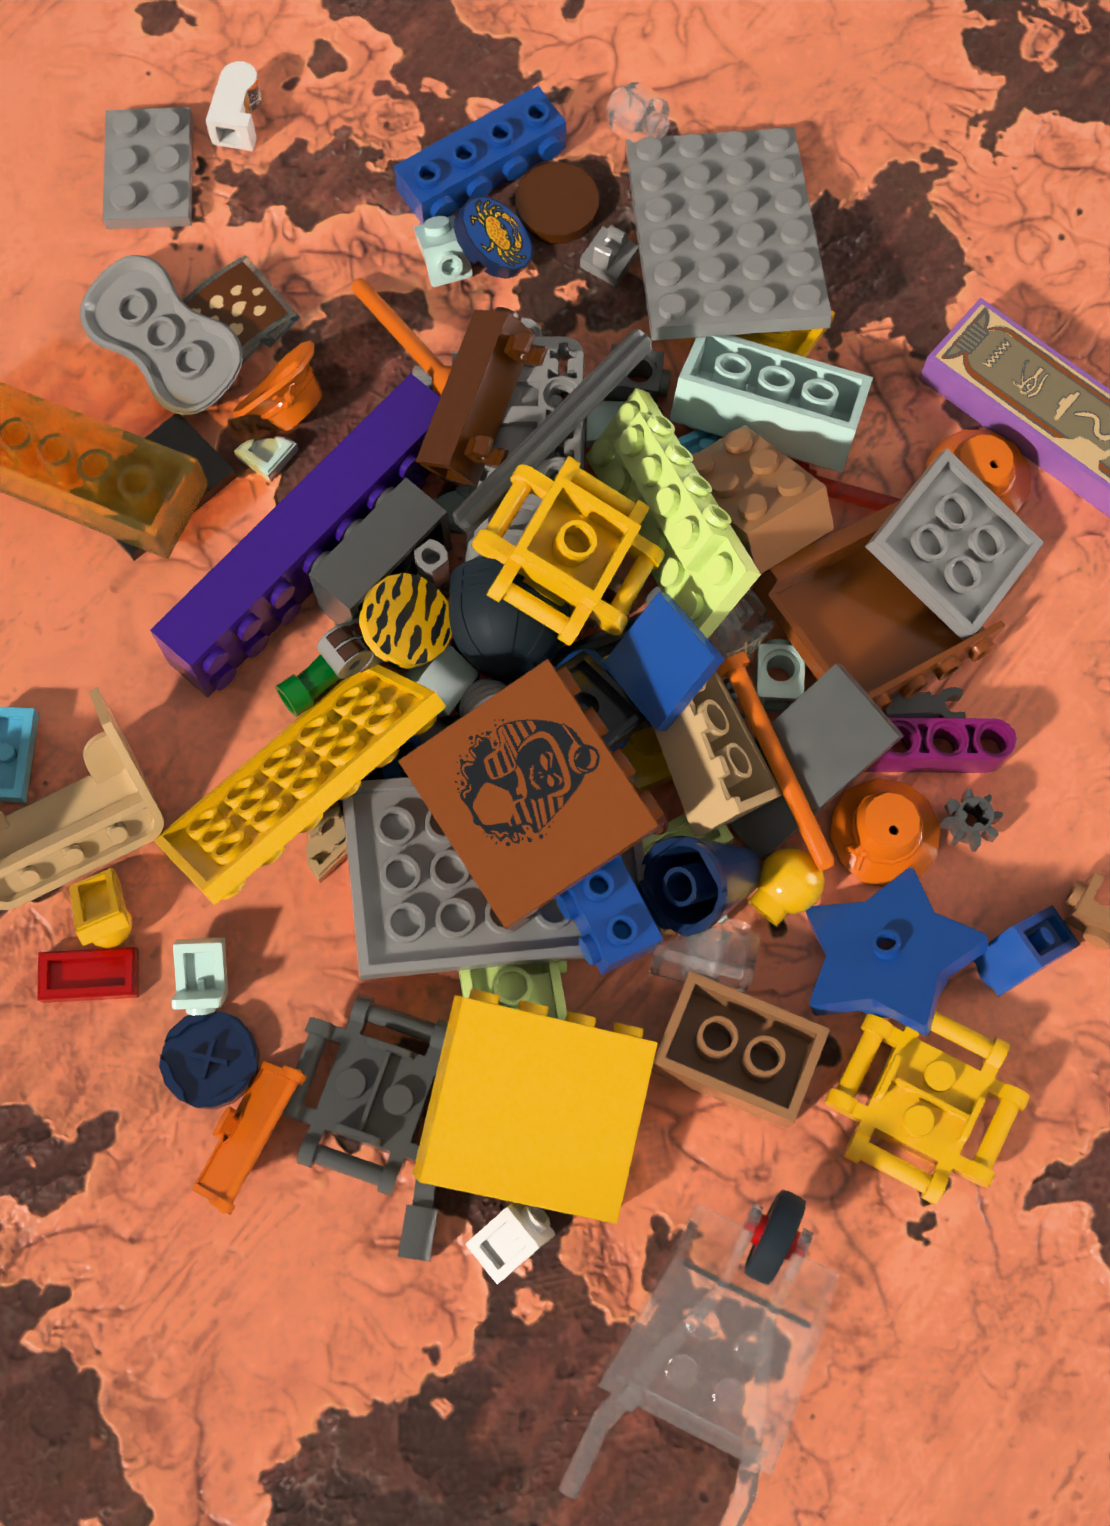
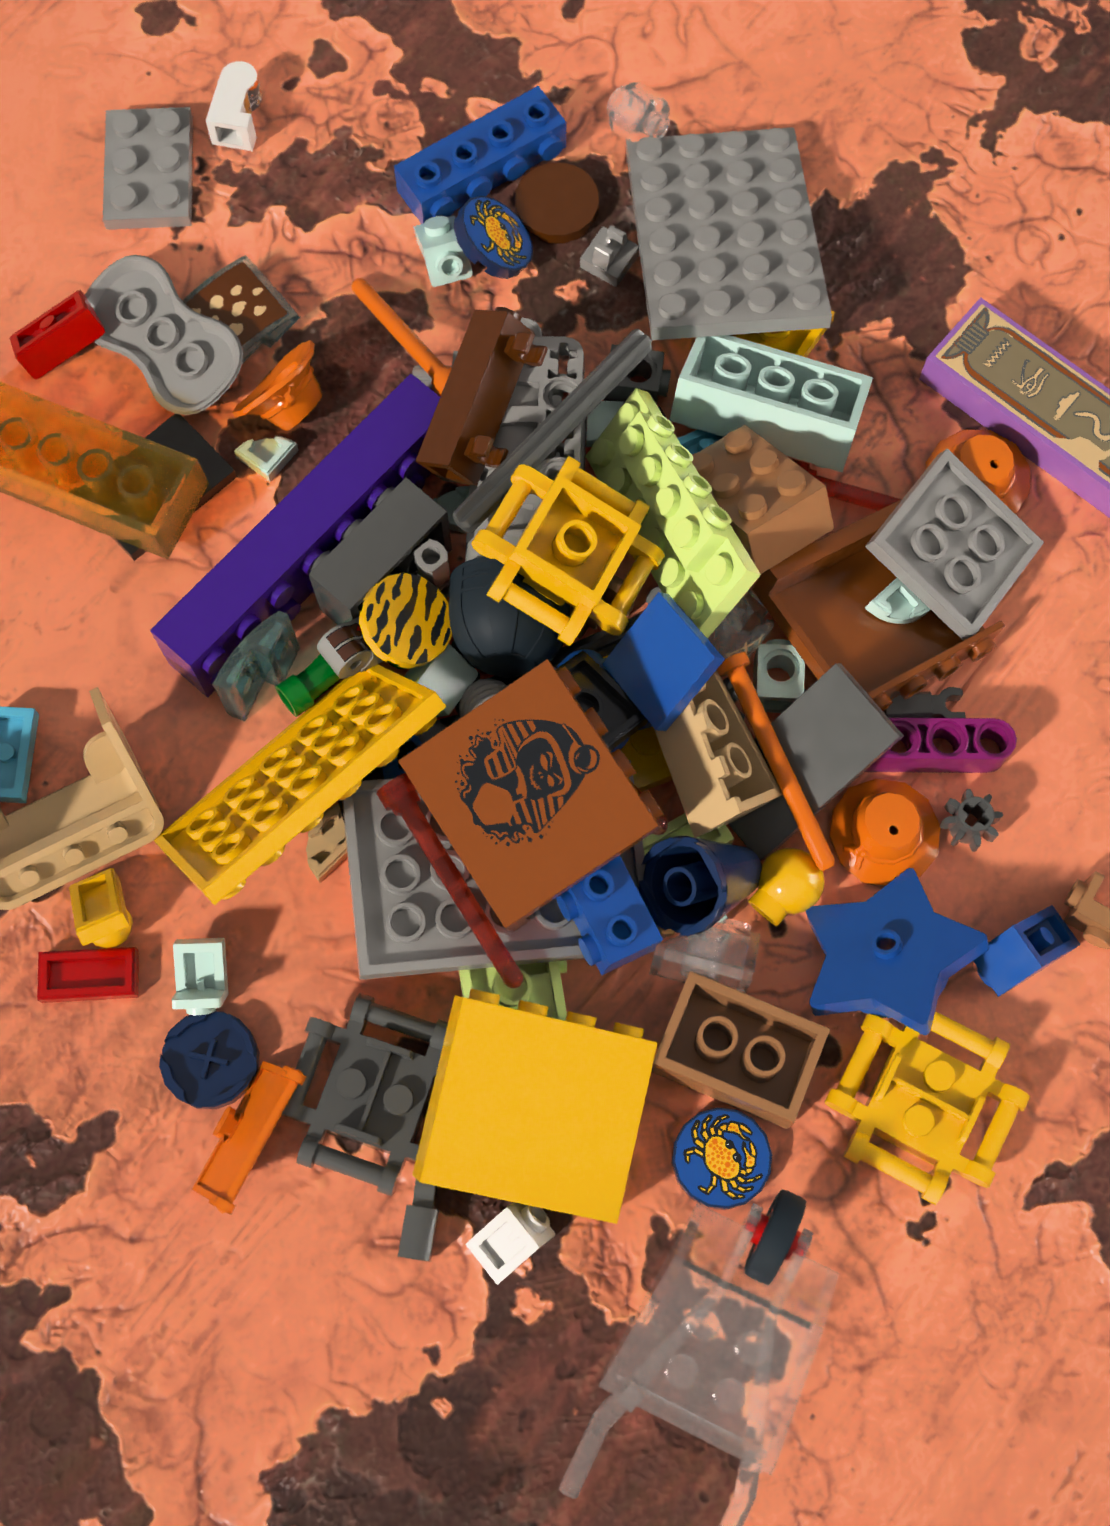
none -> red slope [10,290,105,379]
none -> clear light blue slope [212,611,300,721]
none -> clear red piece [376,773,524,989]
none -> tile [672,1107,772,1210]
none -> light aqua tile [865,578,931,624]

